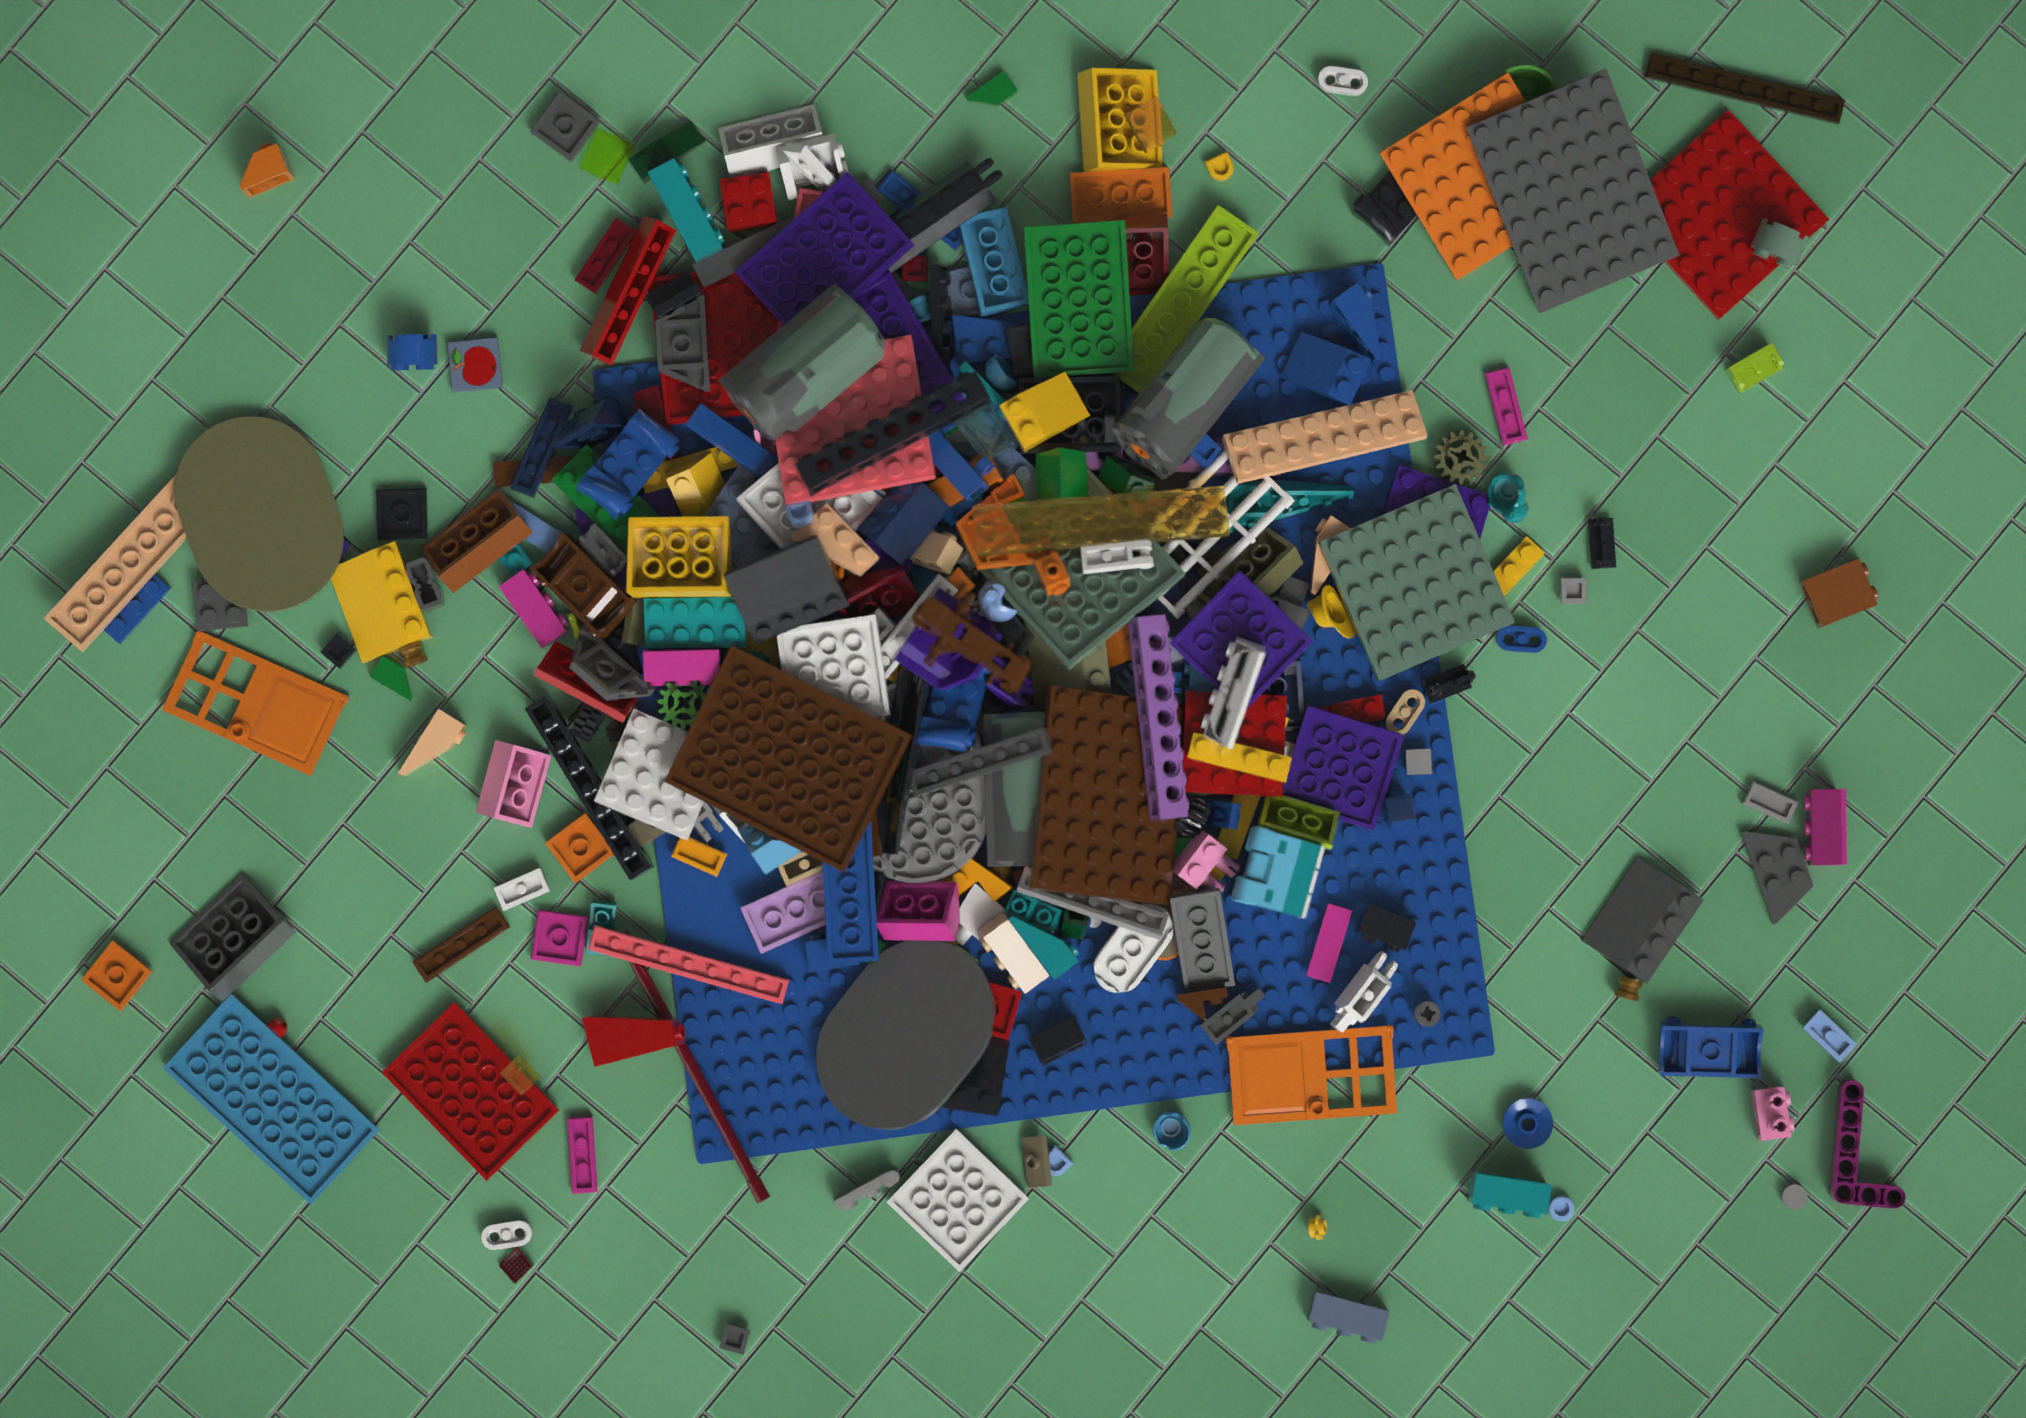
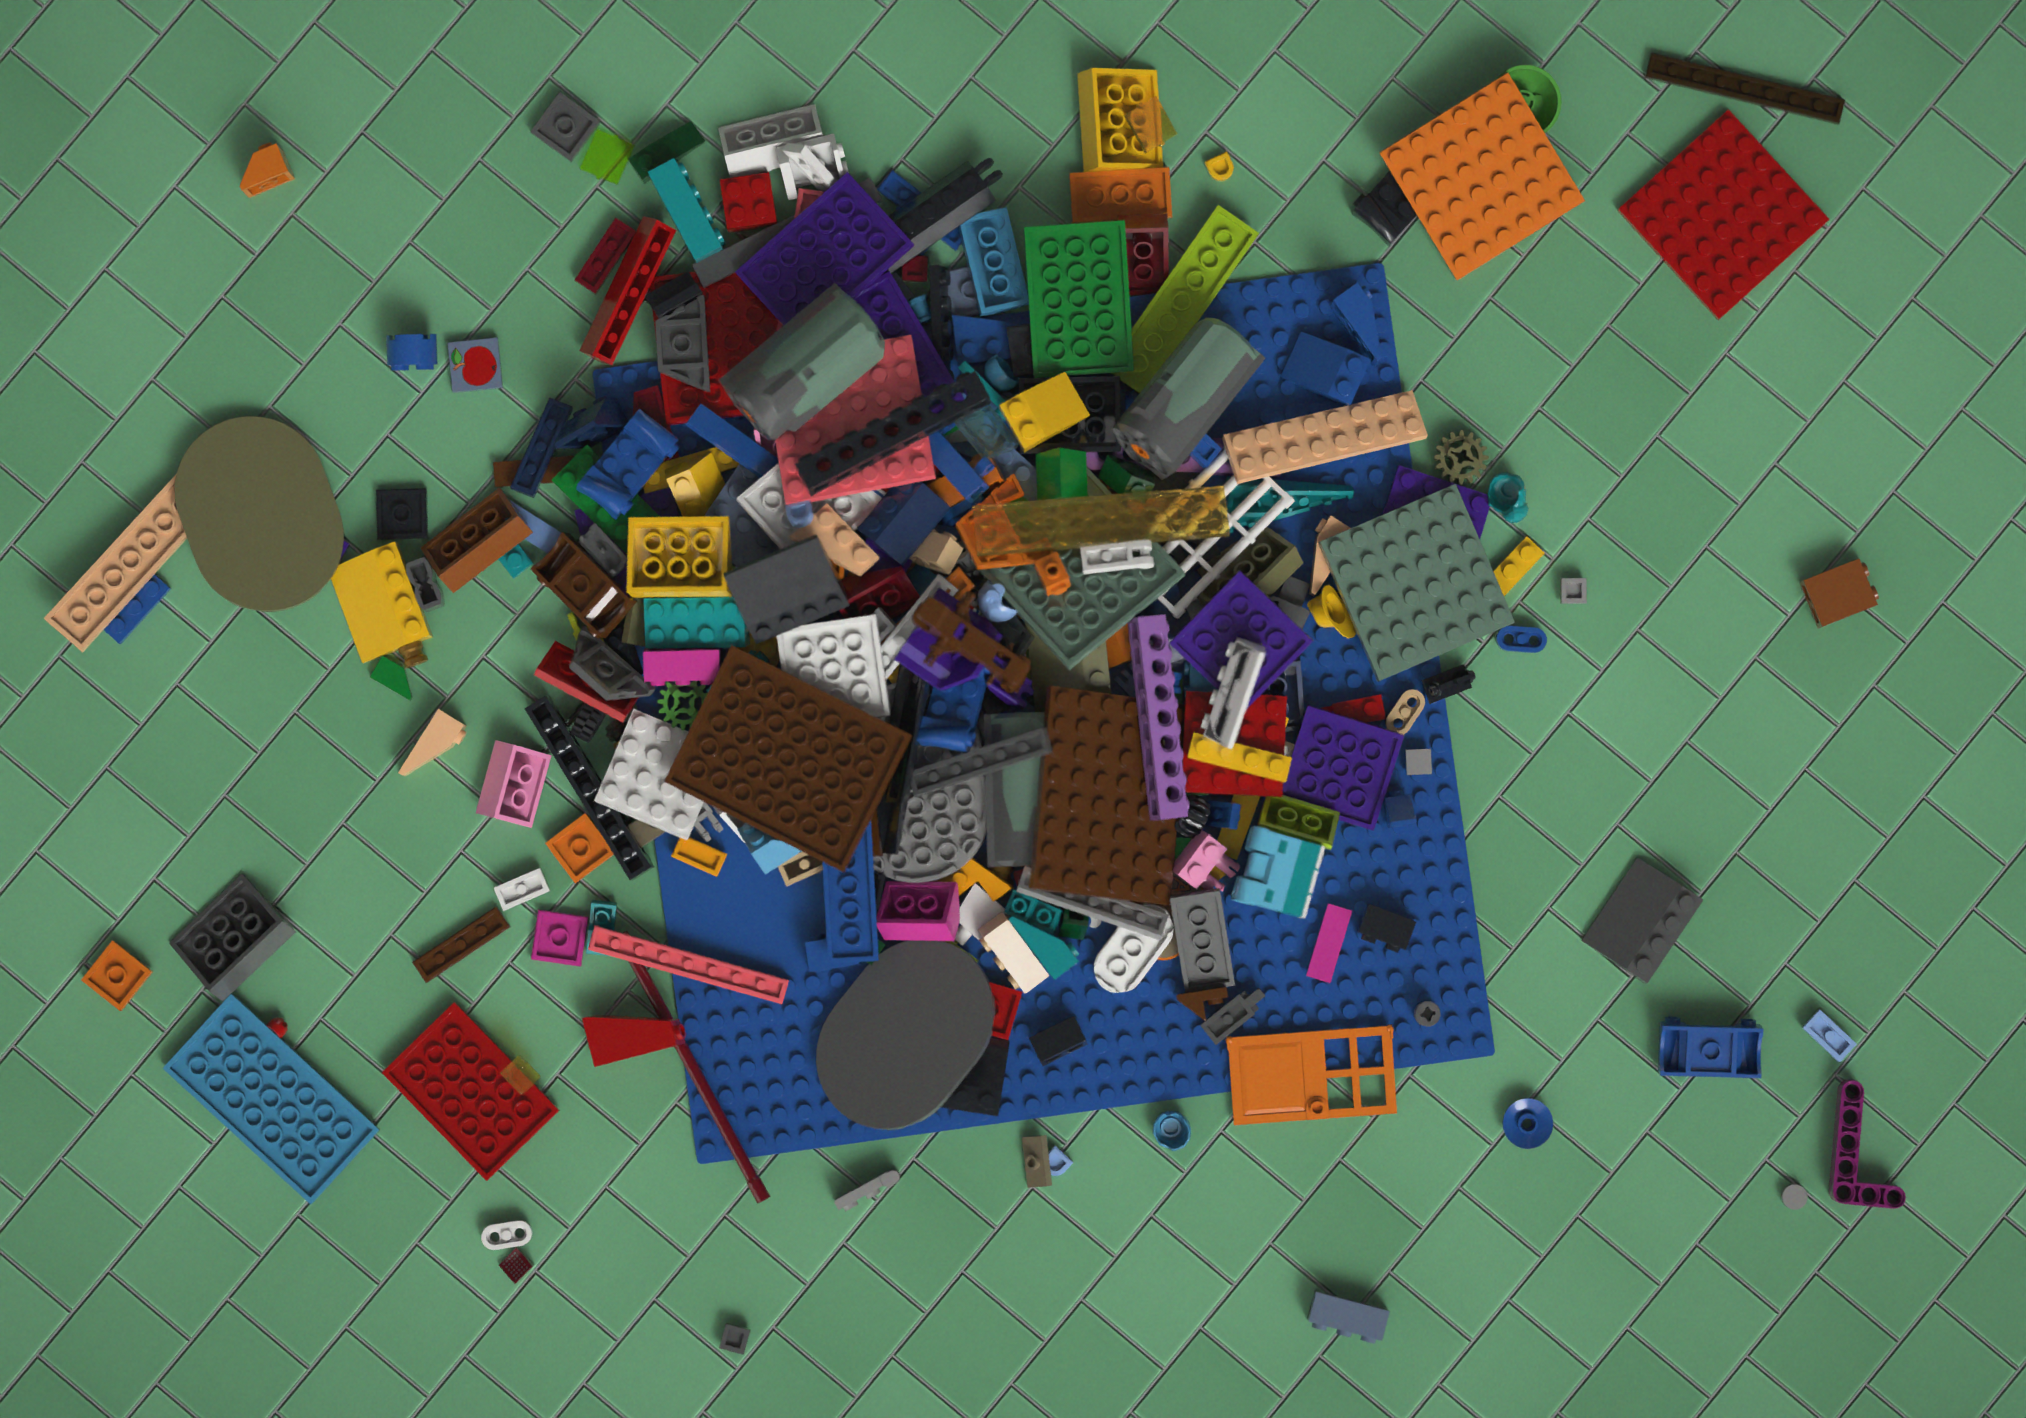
orange door [162,630,349,776] -> none
dark grey plate [192,580,248,632] -> none
black plate [320,633,357,669] -> none
dark pink brick [499,569,569,649] -> none
dark pink tile [567,1116,598,1194] -> none
lavender plate [741,871,826,954] -> none
white plate [887,1129,1029,1272] -> none
green tile [966,71,1018,106] -> none
yellow plate [1308,1214,1327,1240] -> none
white plate [1318,66,1368,96] -> none
white hinge [1330,951,1398,1032] -> none
dark grey plate [1465,69,1679,313] -> none
teal brick [1467,1171,1552,1219] -> none
dark pink tile [1484,367,1528,446] -> none
light blue tile [1548,1196,1574,1221] -> none
black hinge [1588,517,1616,569] -> none
pearl gold wheel [1614,976,1643,1002] -> none
lime hinge [1726,342,1784,394] -> none
light grey tile [1741,781,1798,825] -> none
dark grey wing [1741,831,1813,924] -> none
sand green brick [1751,218,1809,269] -> none
bright pink brick [1751,1086,1794,1141] -> none
dark pink slope [1803,789,1847,866] -> none

